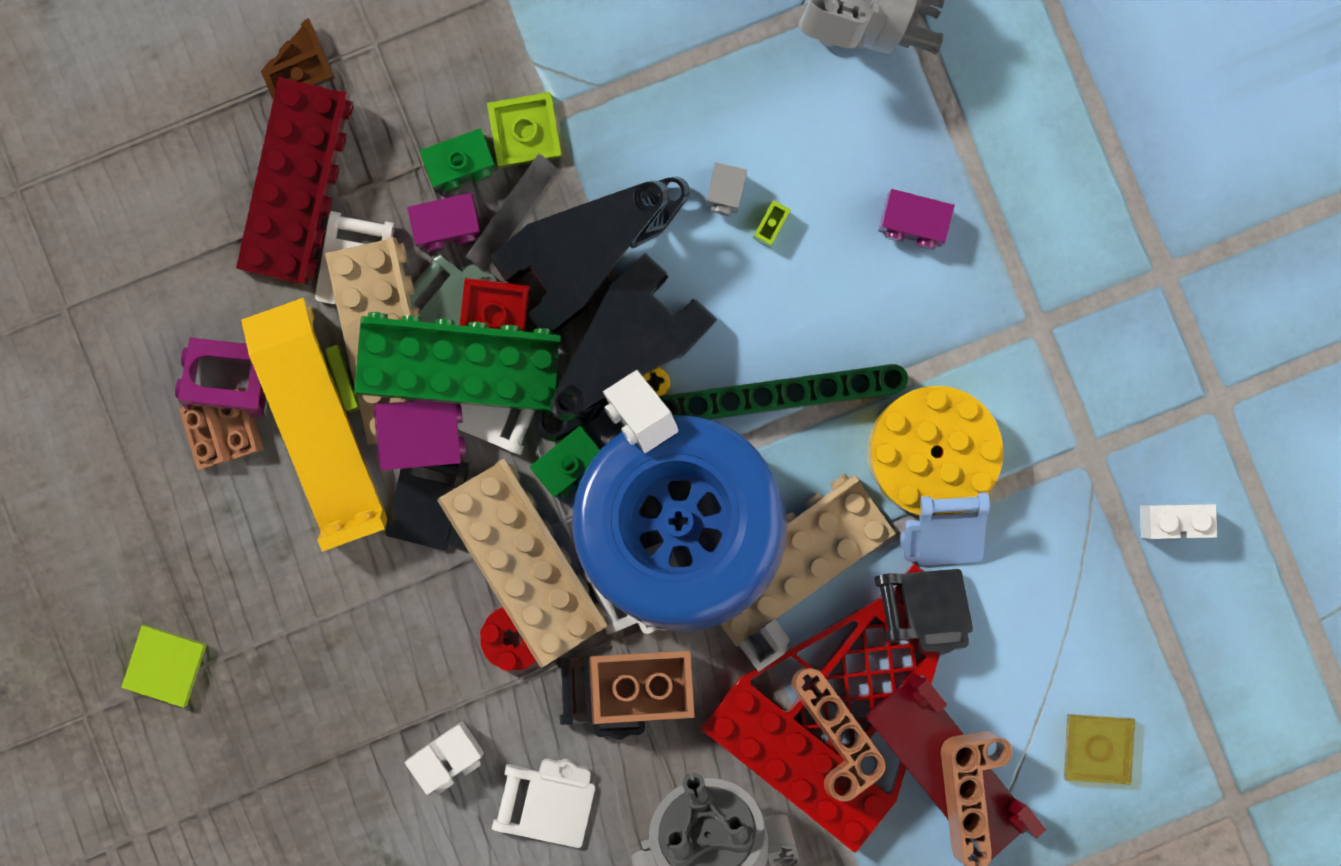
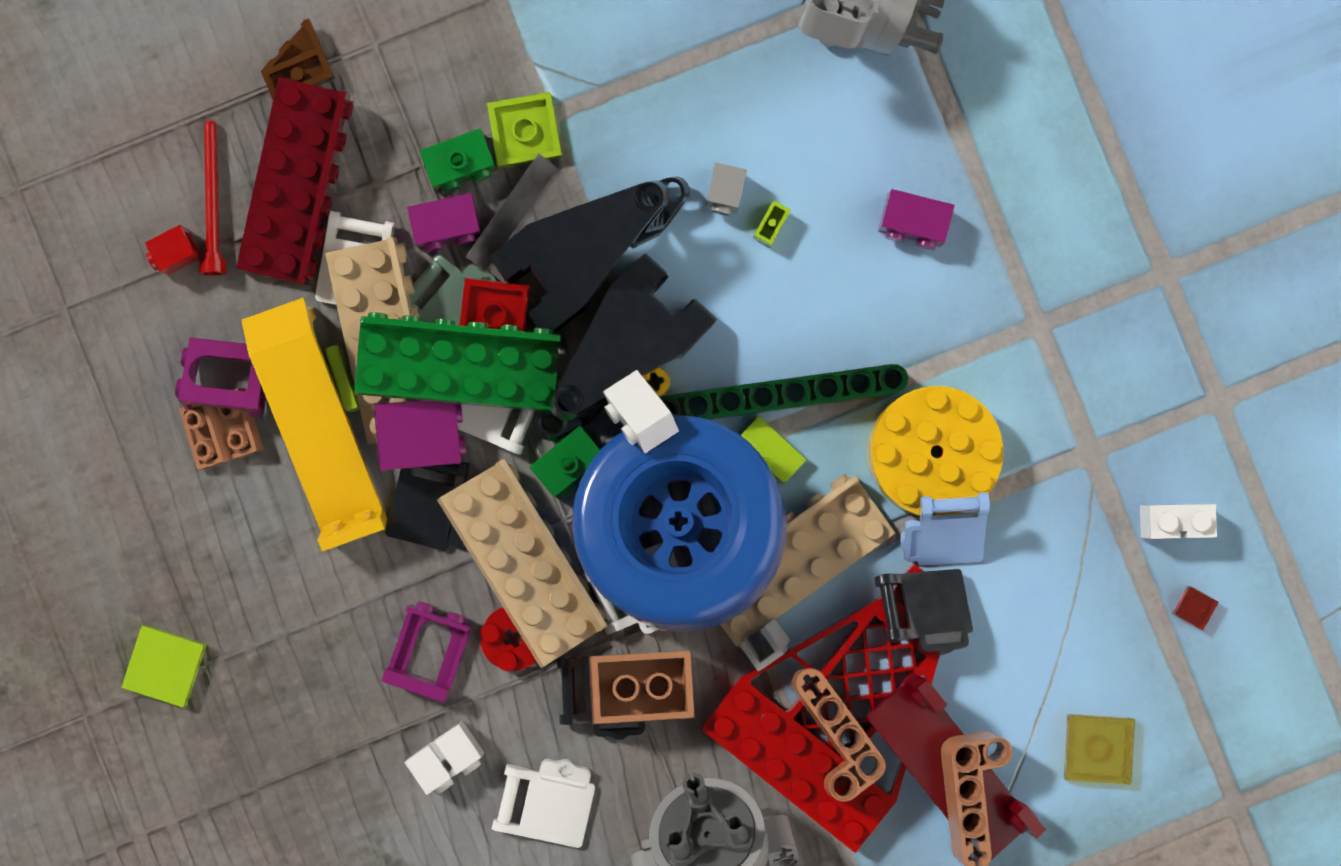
none -> red brick [145,225,203,276]
none -> red piece [200,120,227,276]
none -> magenta panel [381,601,473,703]
none -> lime tile [741,416,806,484]
none -> clear red tile [1172,585,1219,630]

